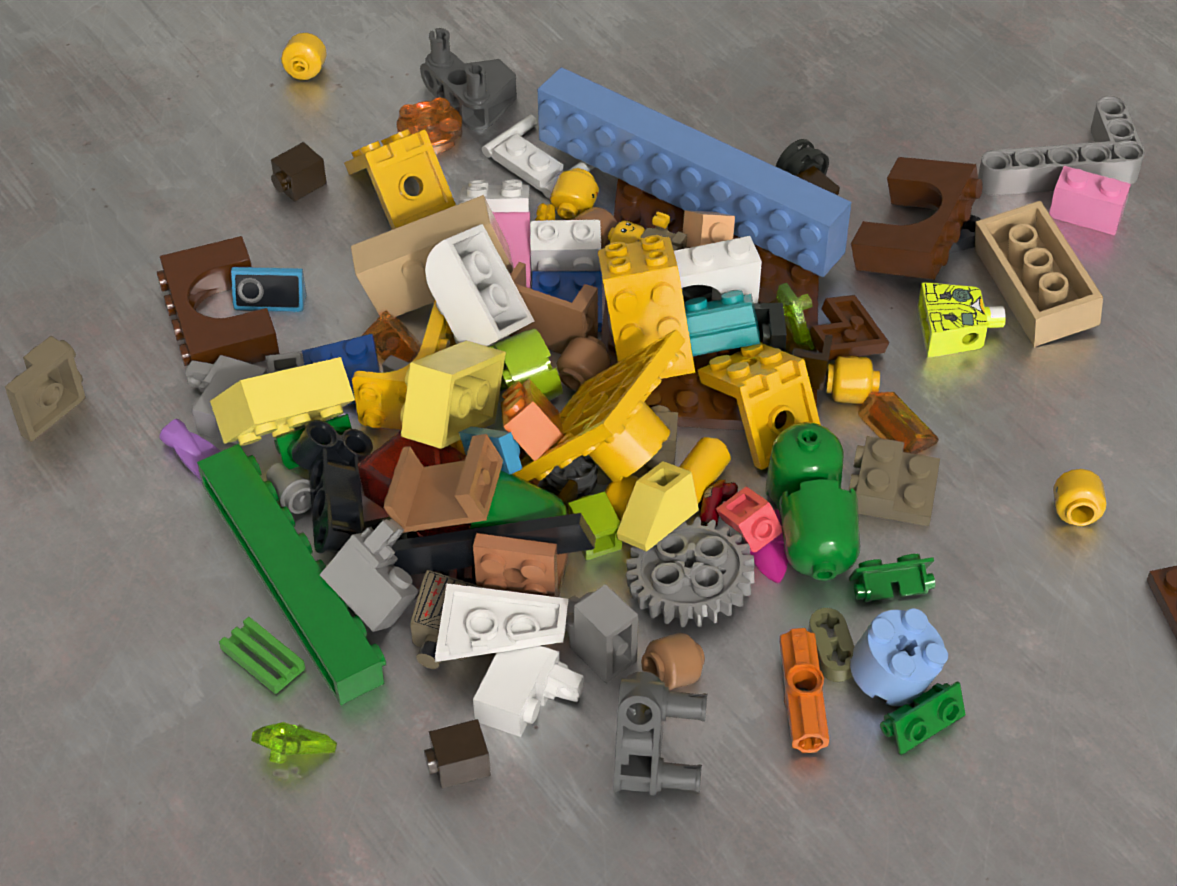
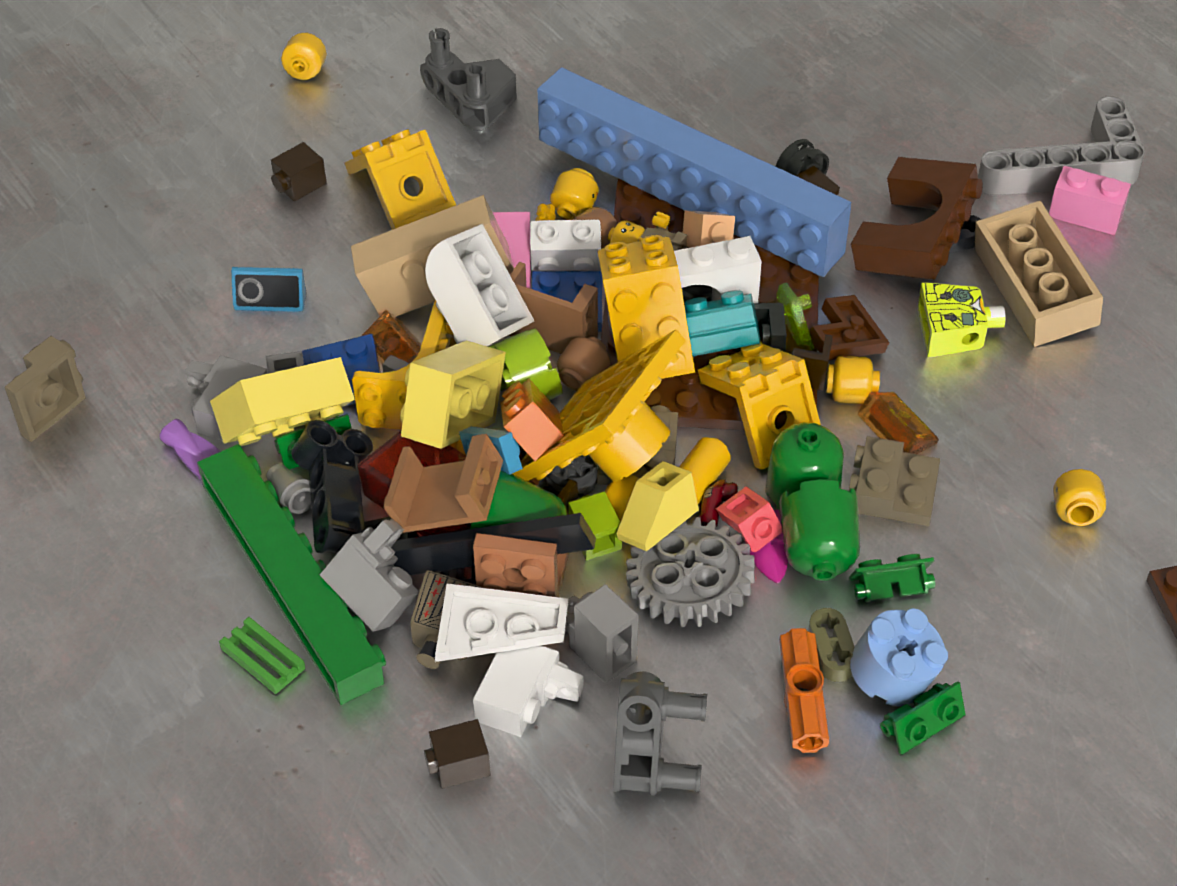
reddish brown arch [156,236,280,366] -> none
clear neon green piece [251,722,337,764] -> none
clear orange plate [396,98,463,154] -> none
white plate [459,179,530,212] -> none
white plate [481,114,595,199] -> none
medium nougat head [641,633,705,690] -> none

